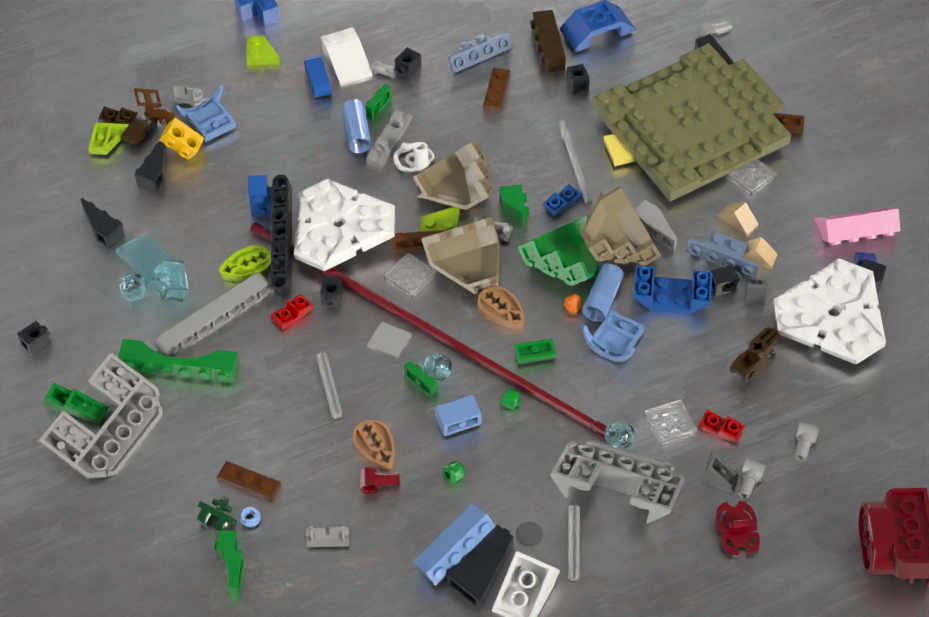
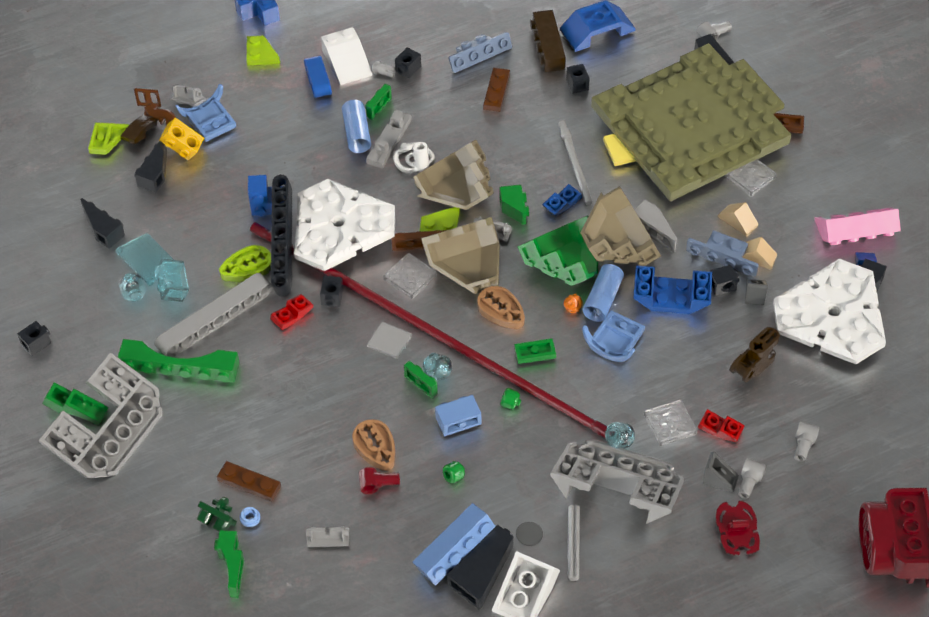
dark brown slope [98,106,138,125] -> none
light grey axle [316,352,342,419] -> none

